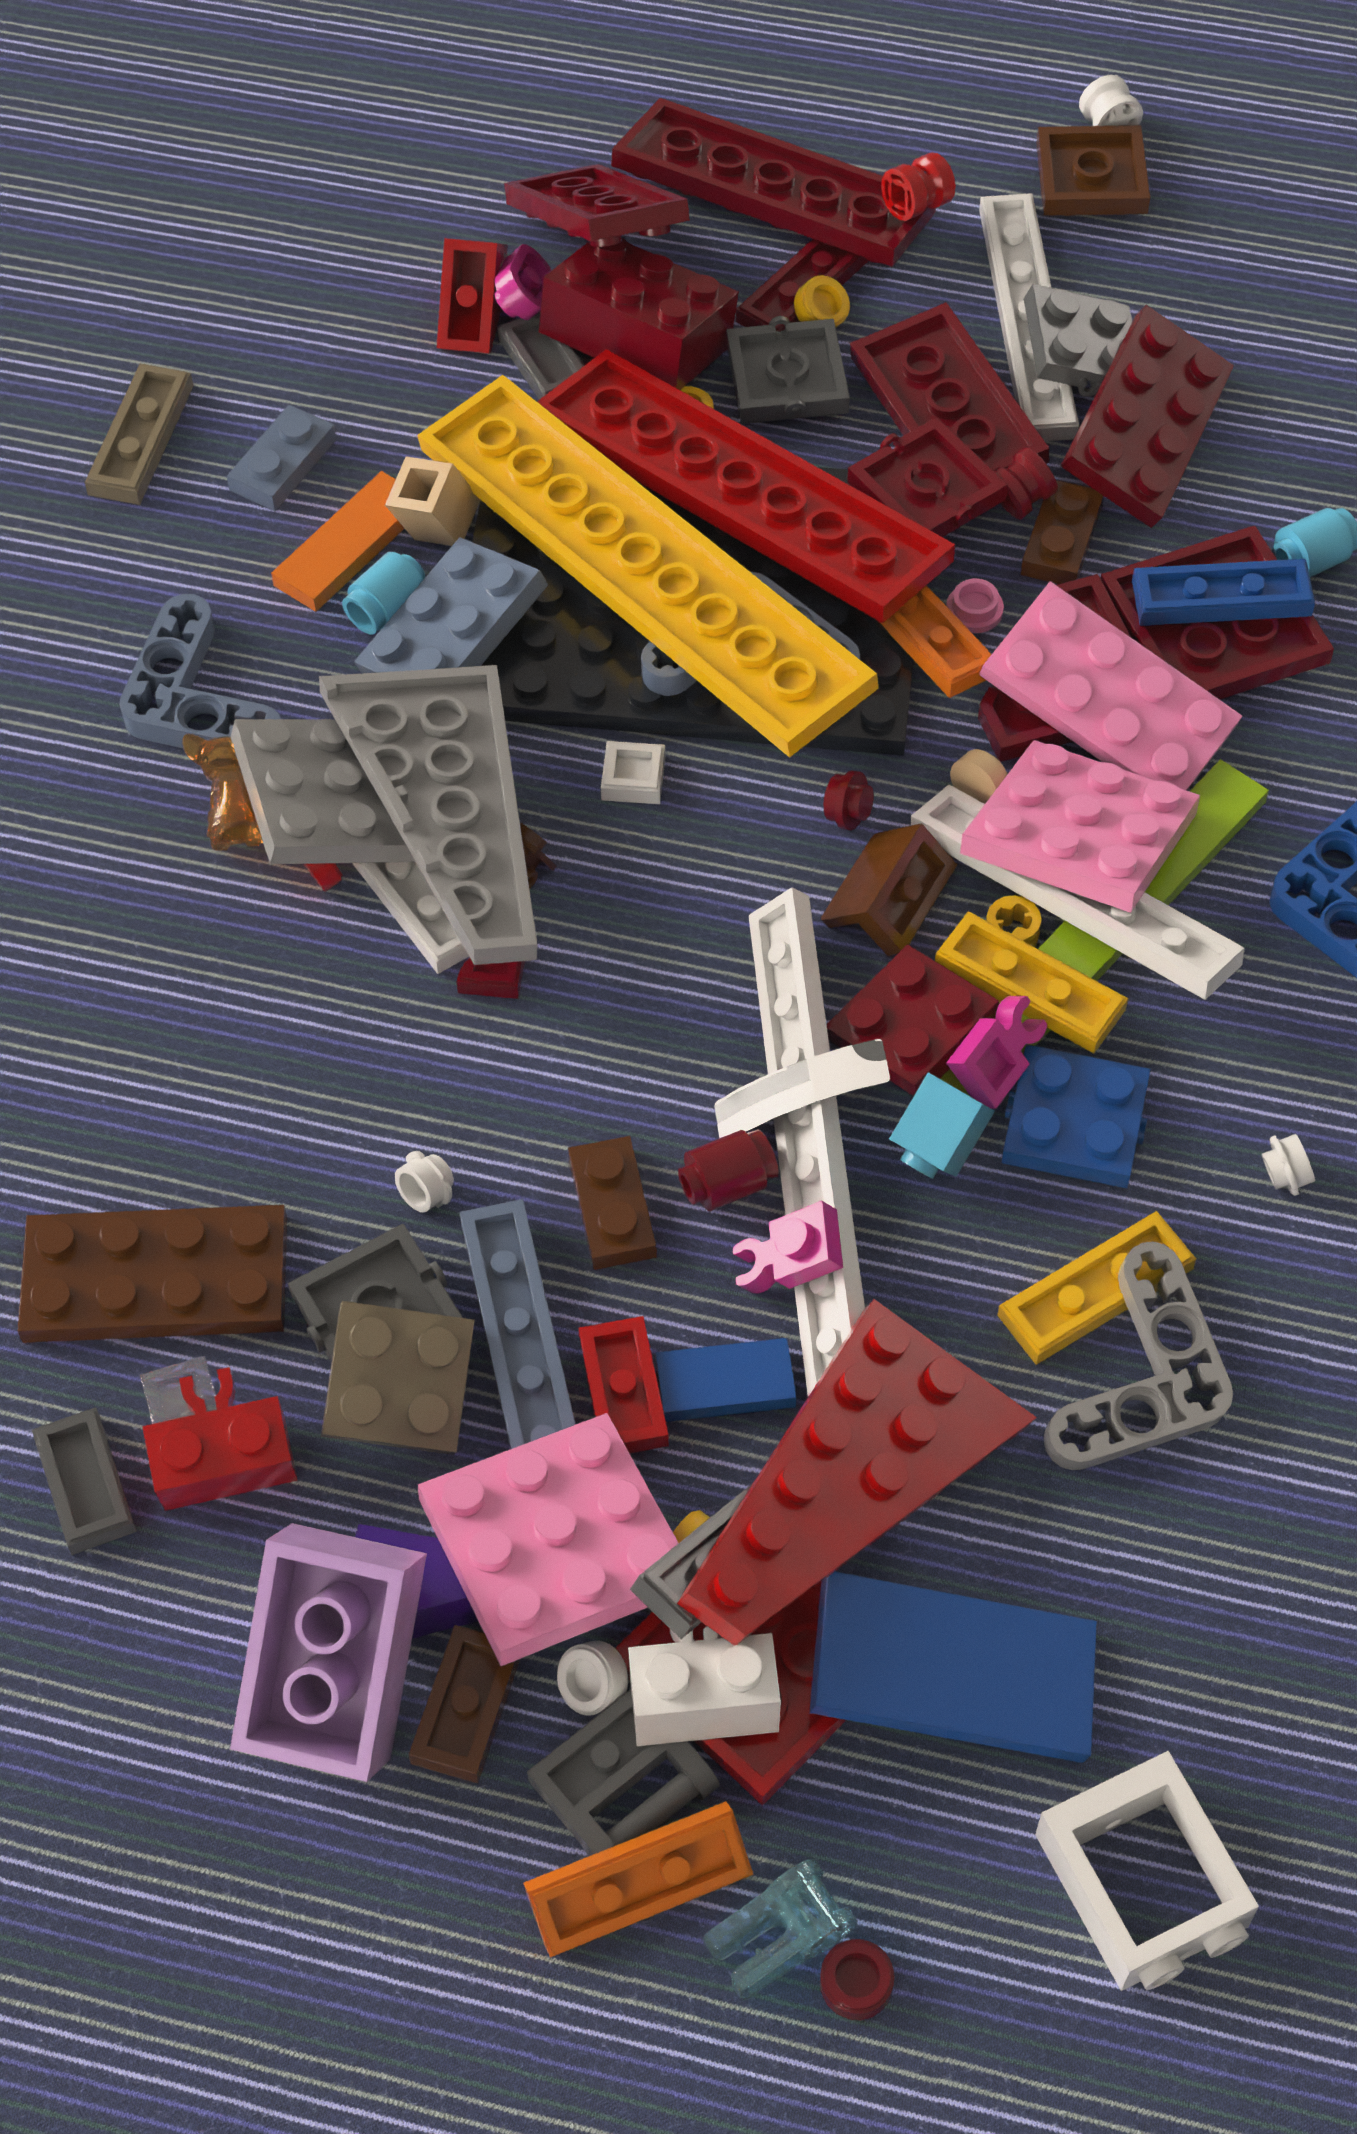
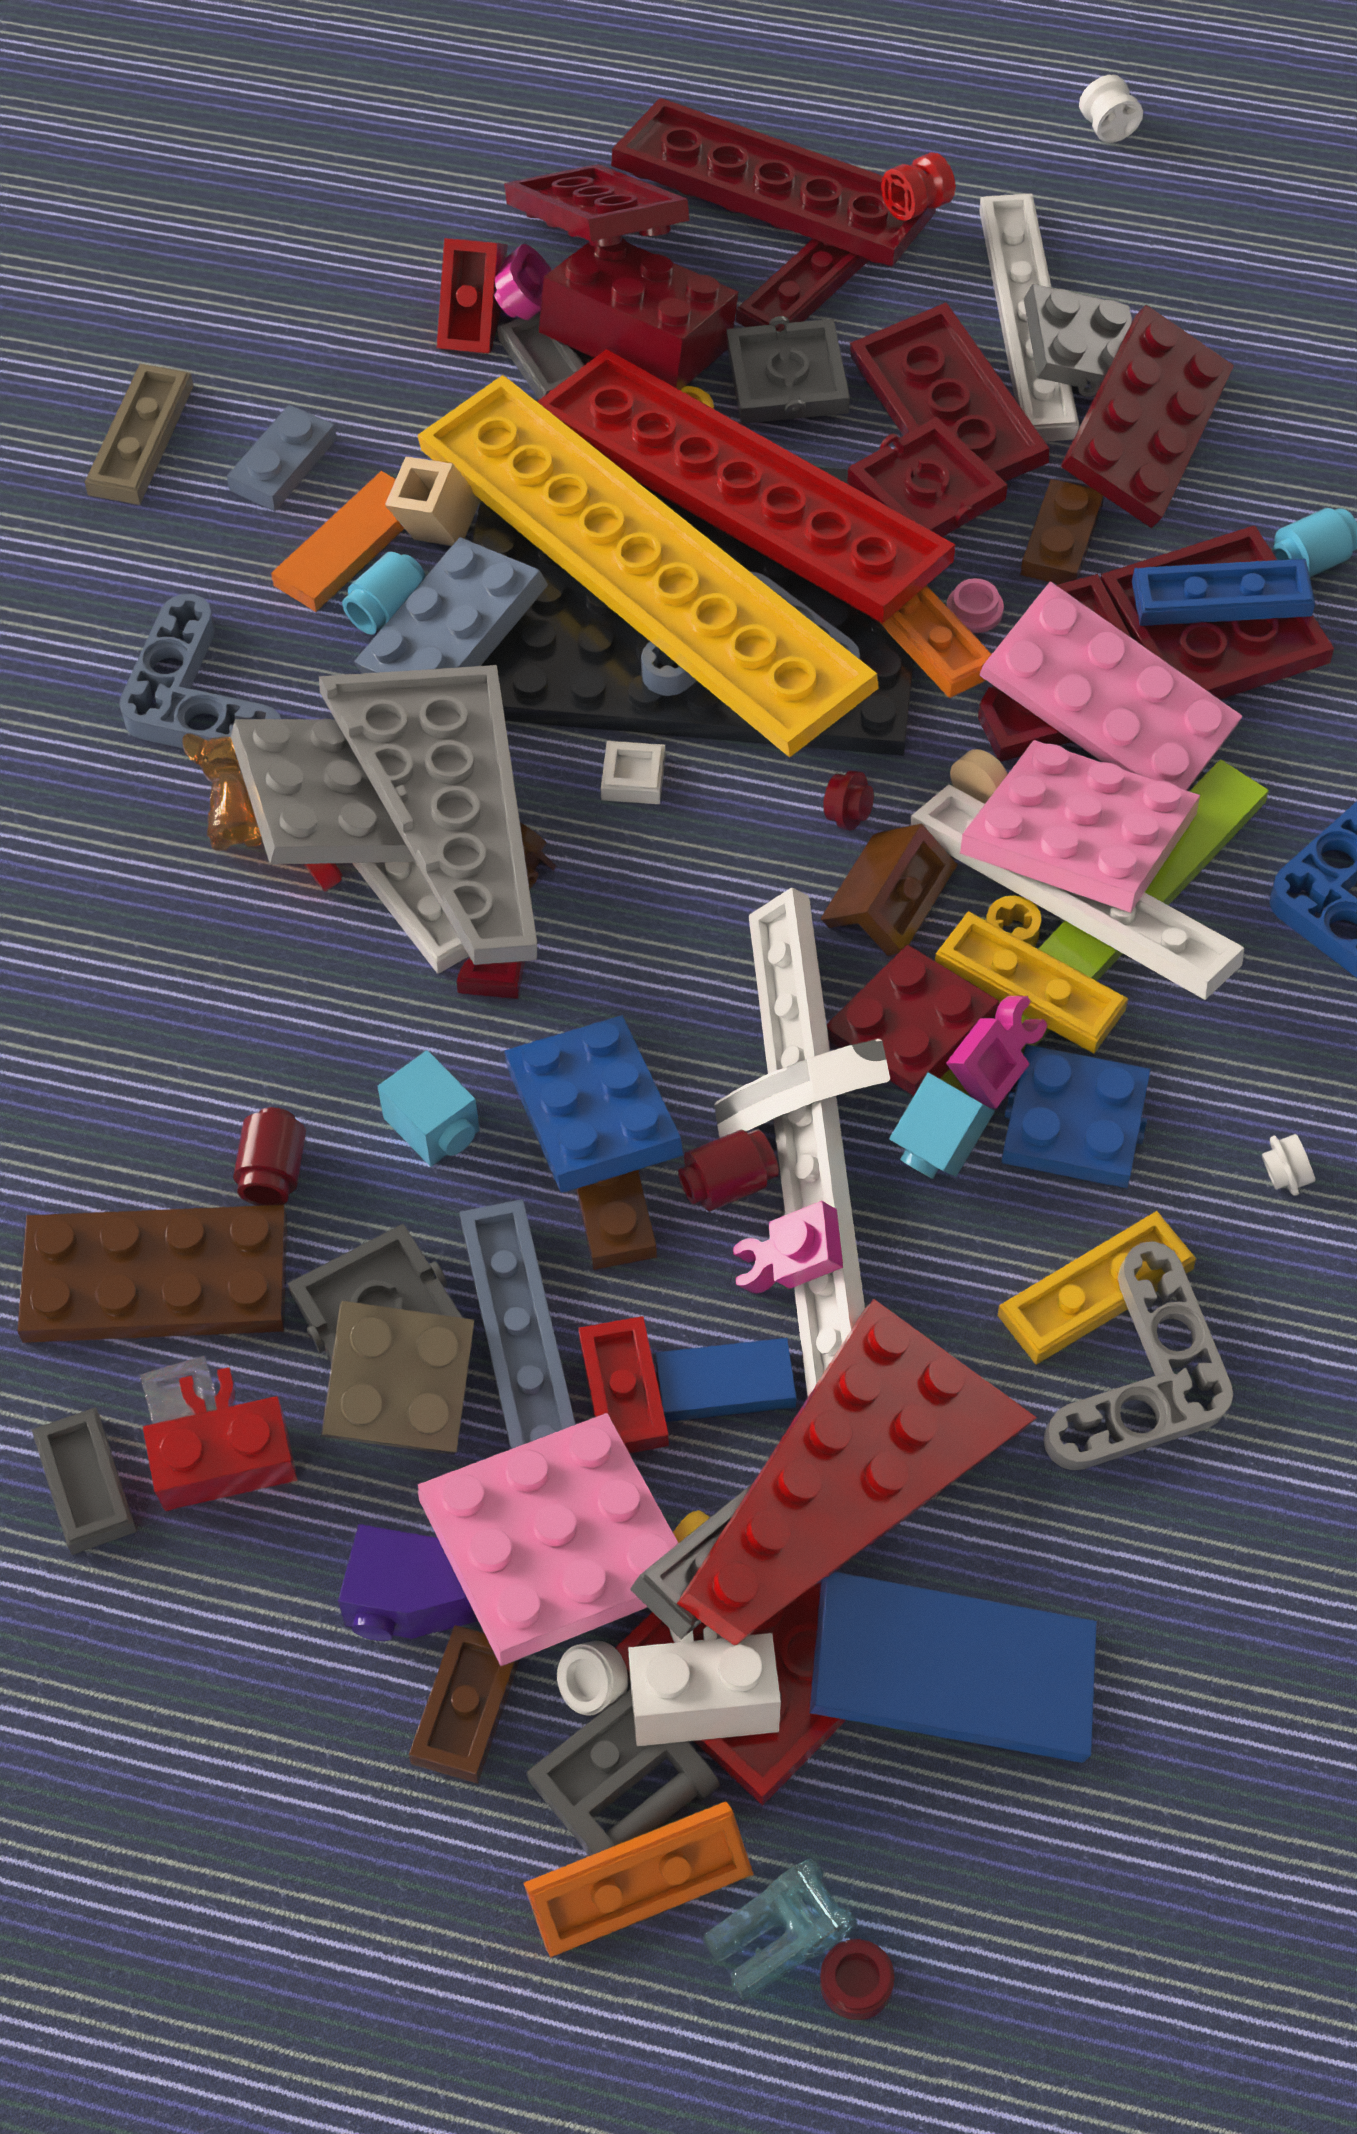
lavender brick [230,1523,427,1782] -> none
white plate [395,1151,454,1212] -> none
yellow tile [794,275,850,328] -> none
dark red wheel [994,447,1058,520] -> none
white window [1035,1751,1259,1991] -> none
reddish brown plate [1036,125,1150,216] -> none
none -> dark red brick [233,1107,306,1206]
none -> medium azure brick [378,1050,480,1167]
none -> blue plate [504,1015,683,1193]

